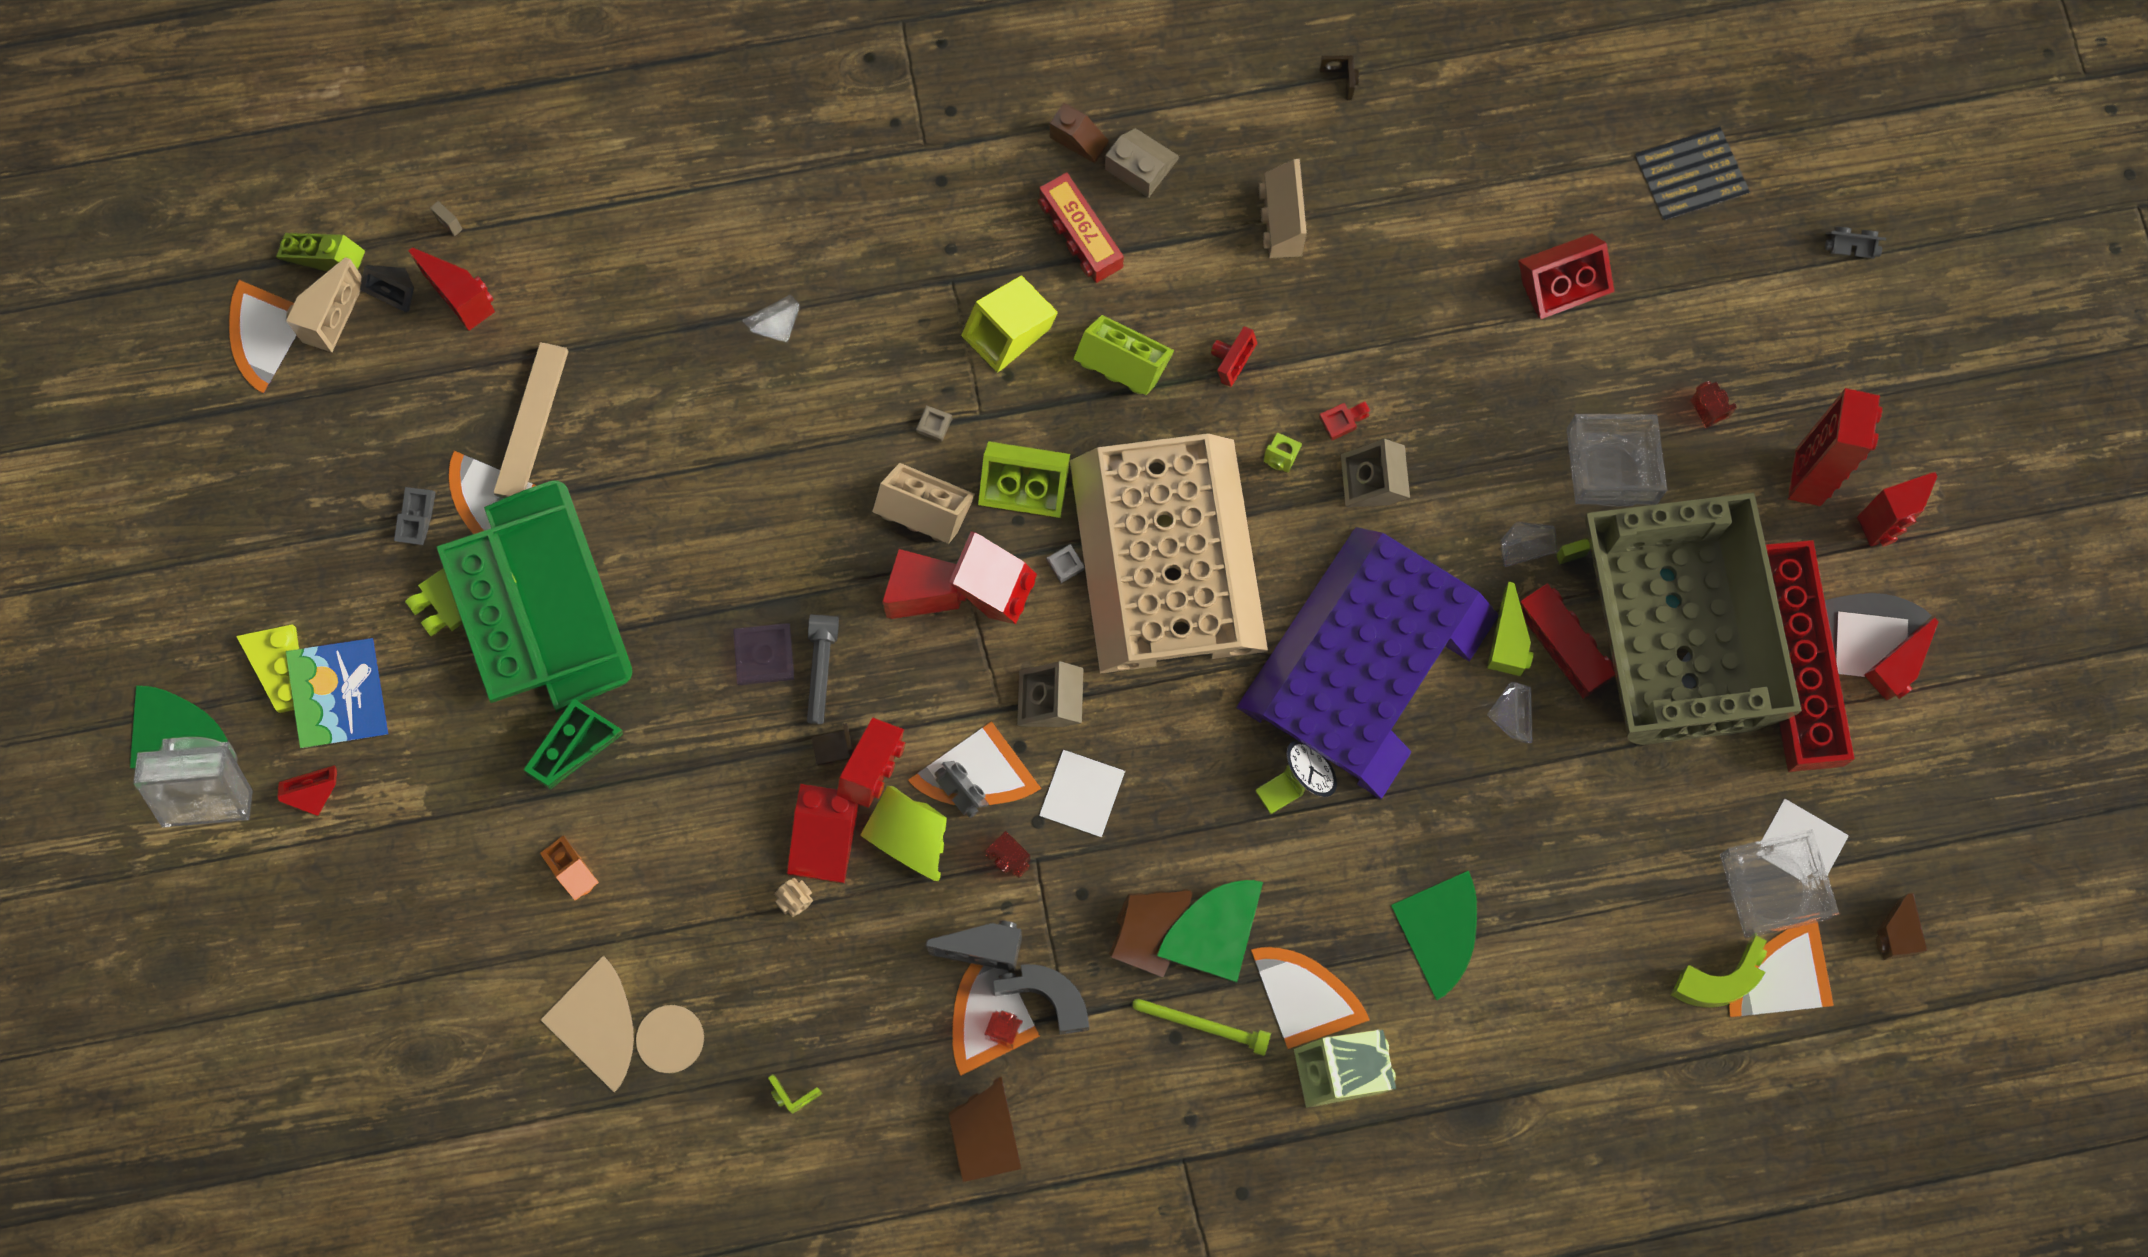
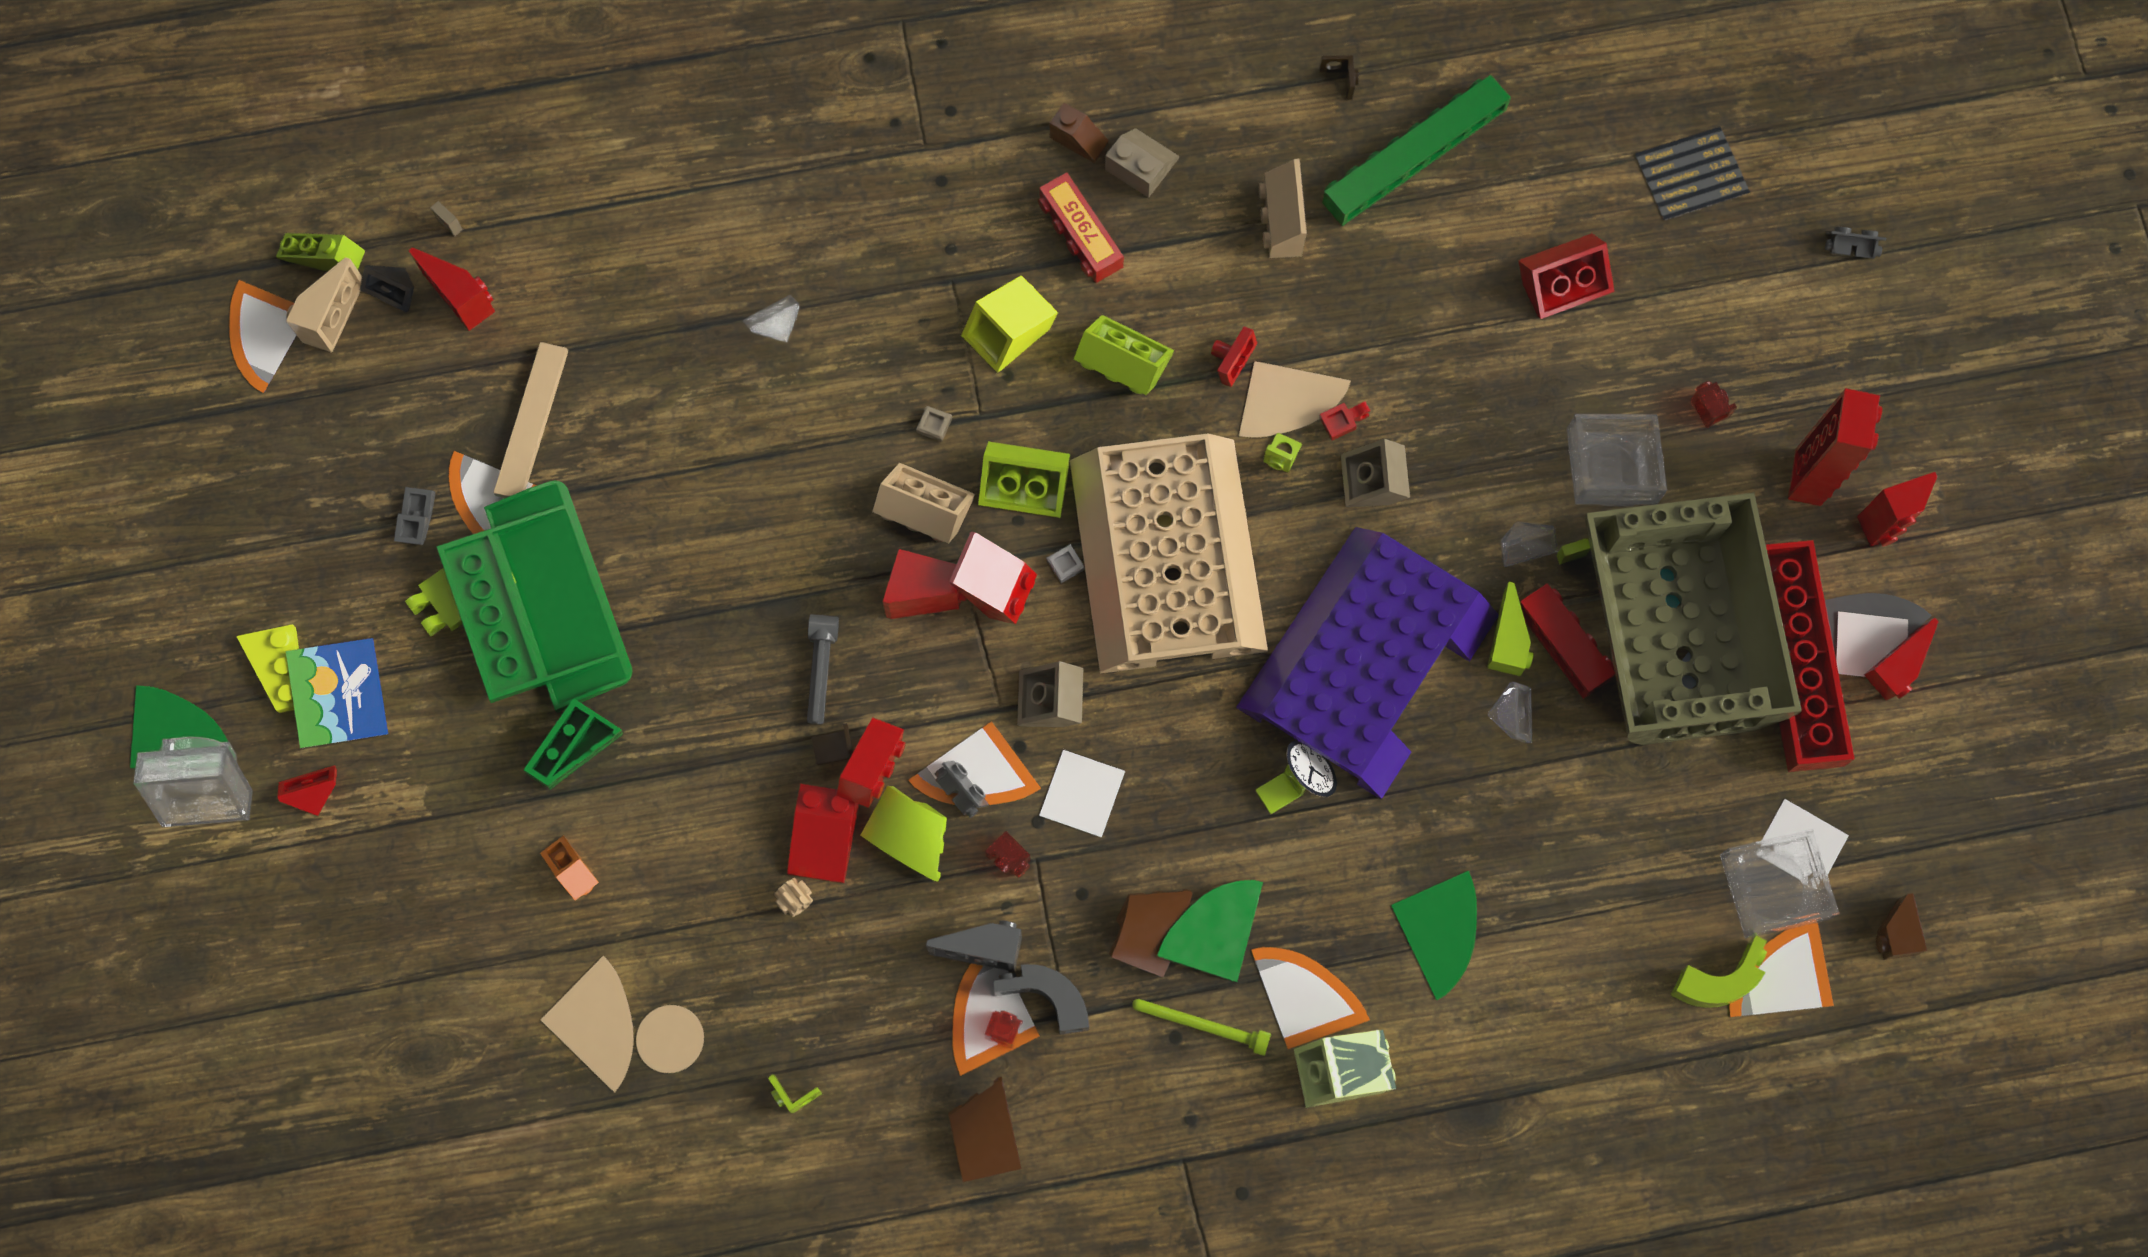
clear purple tile [733,623,795,685] -> none
none -> tan sticker [1239,361,1351,438]
none -> green brick [1322,75,1511,226]

